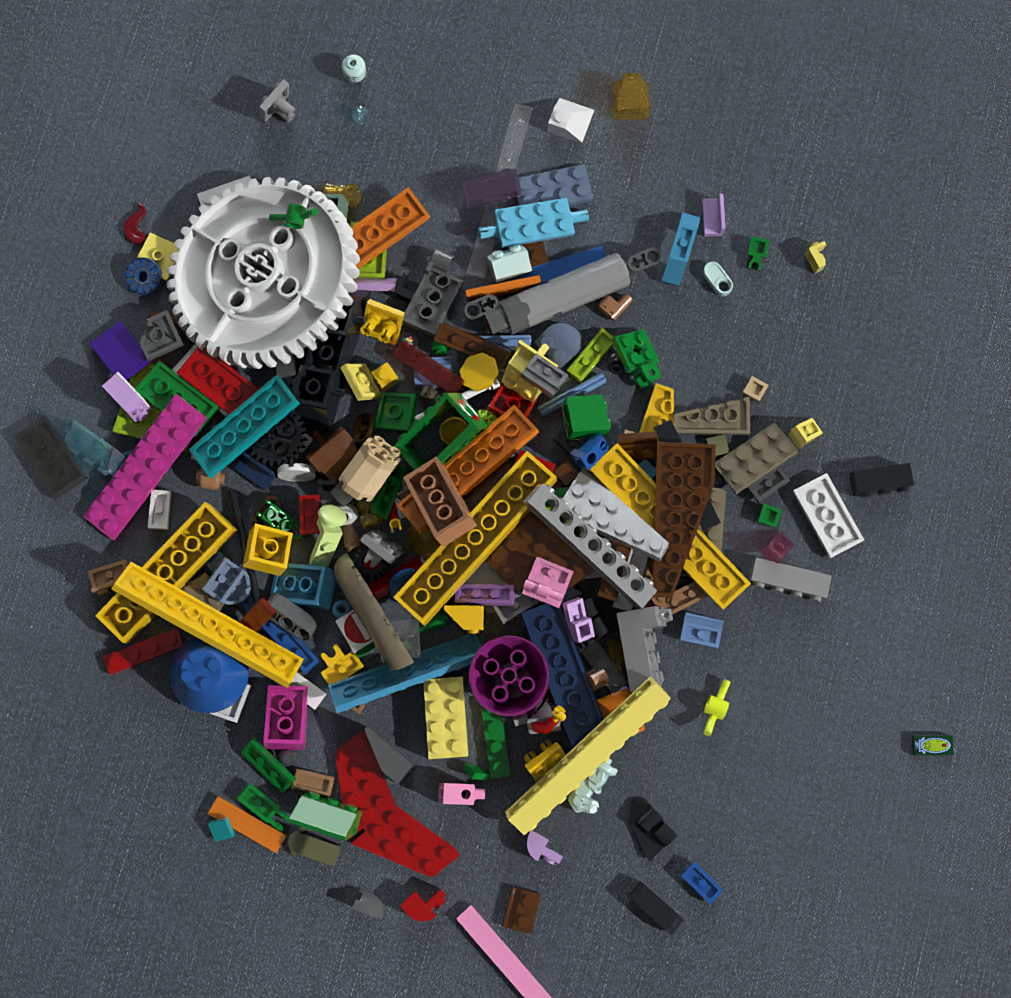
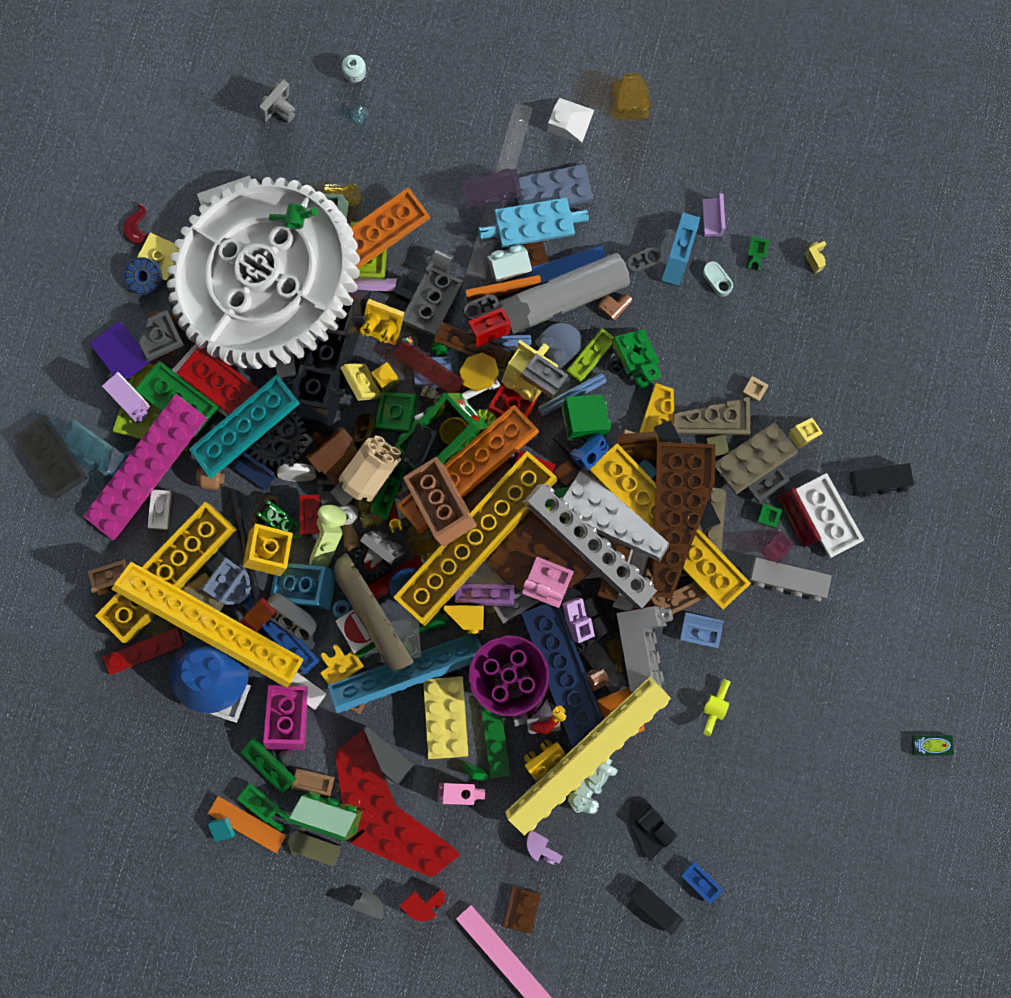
none -> black hinge [402,423,437,468]
none -> red panel [468,307,511,347]
none -> dark red tile [778,488,822,548]

